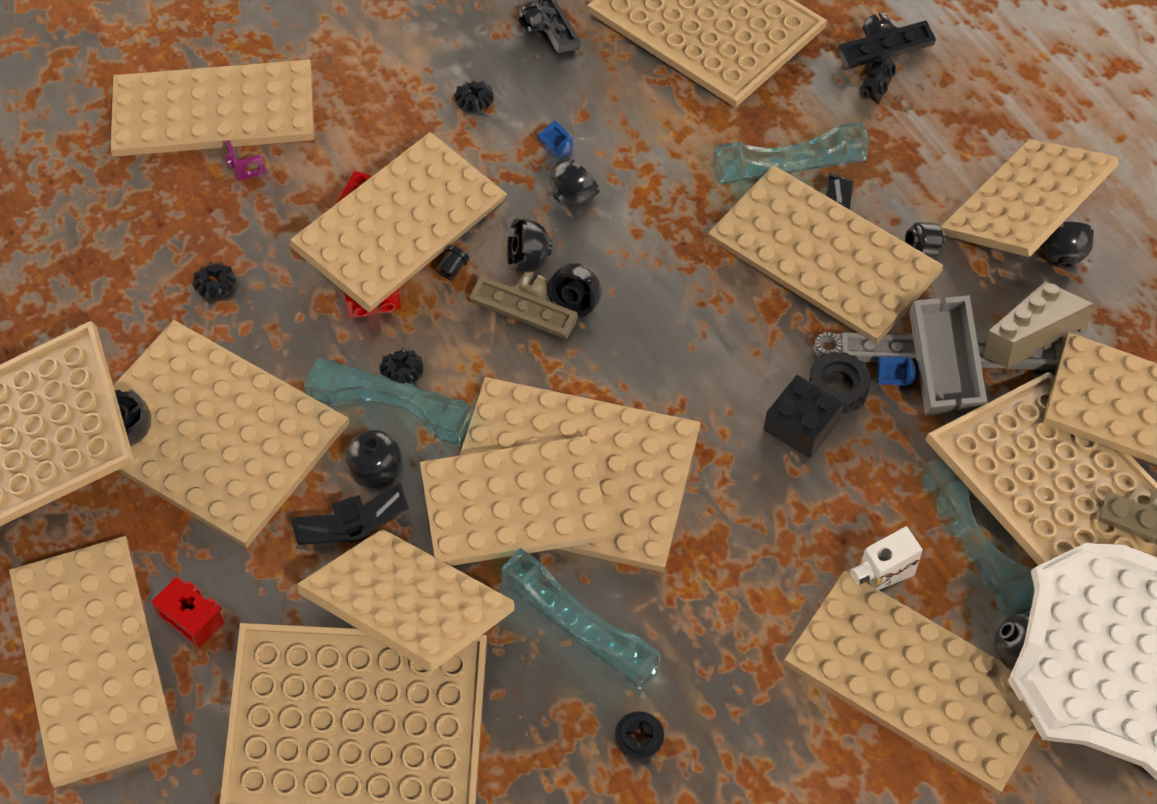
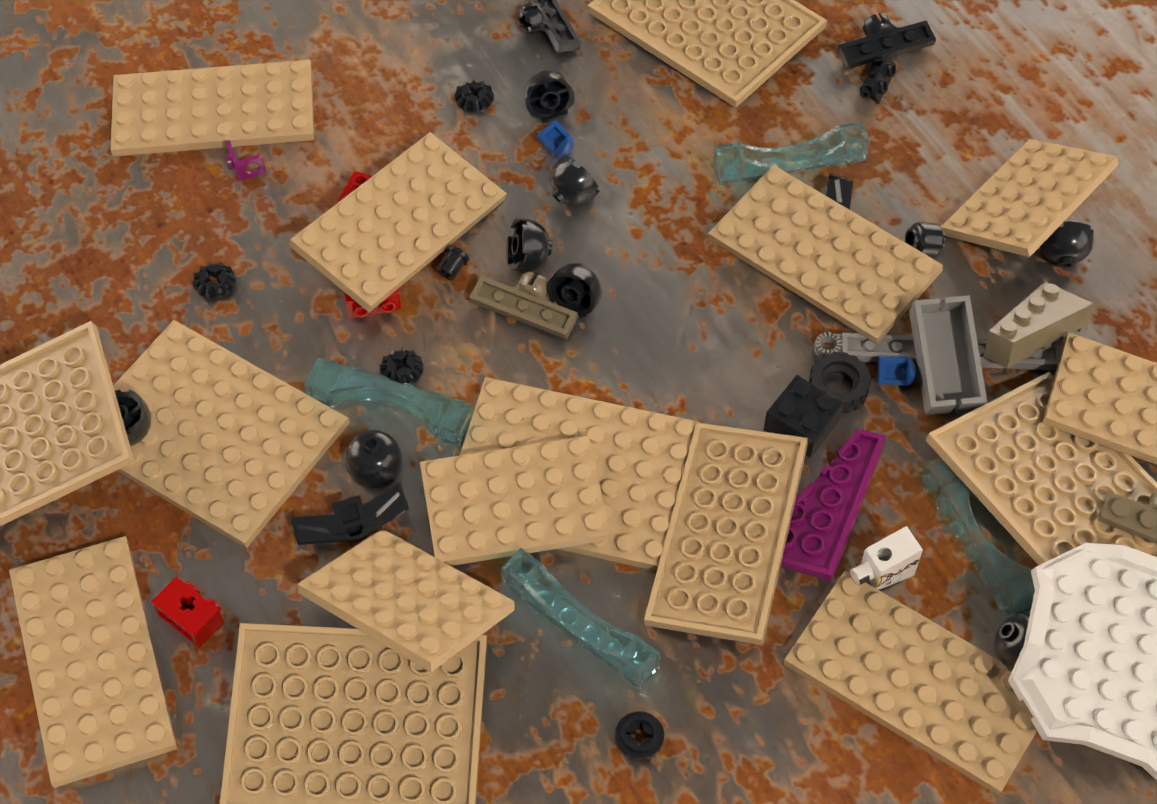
none -> black cylinder [524,70,575,122]
none -> tan plate [644,423,808,645]
none -> magenta wing [780,429,886,582]

